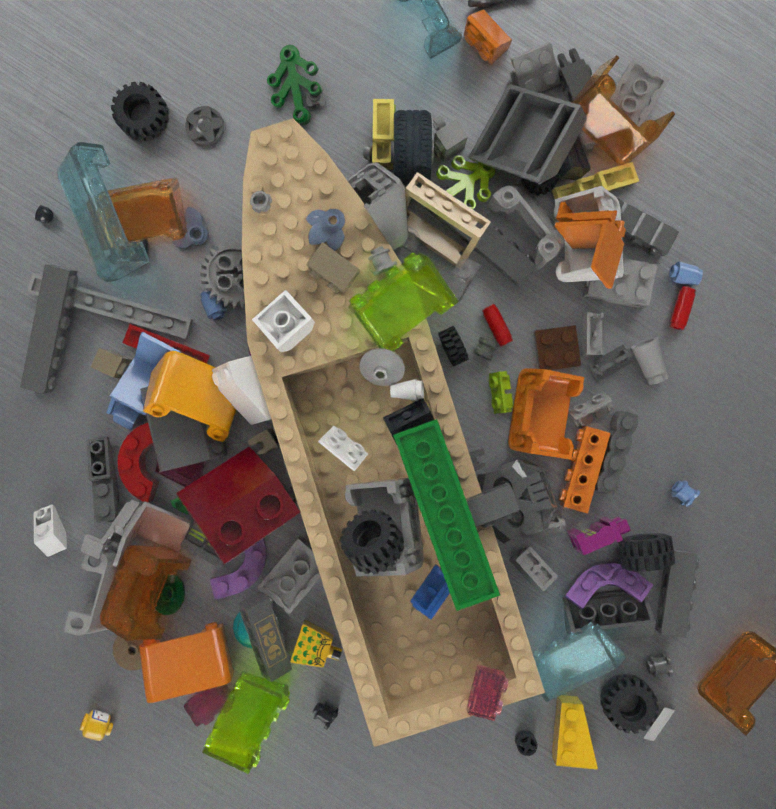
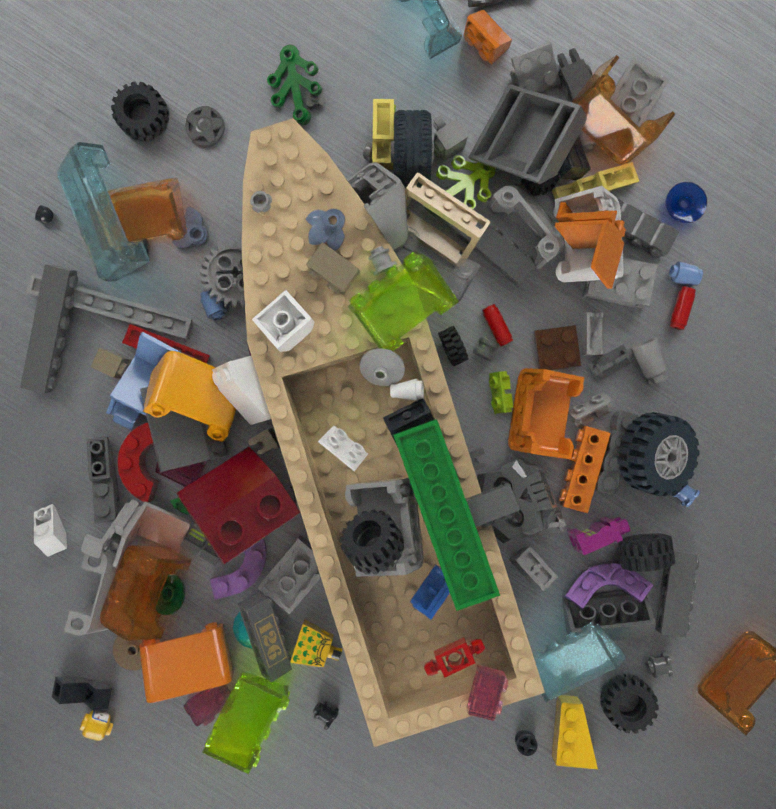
white sticker [643,707,675,741] -> none
none -> black brick [52,676,112,710]
none -> red piece [424,637,485,678]
none -> black wheel [617,412,700,497]
none -> clear blue dish [665,182,707,223]

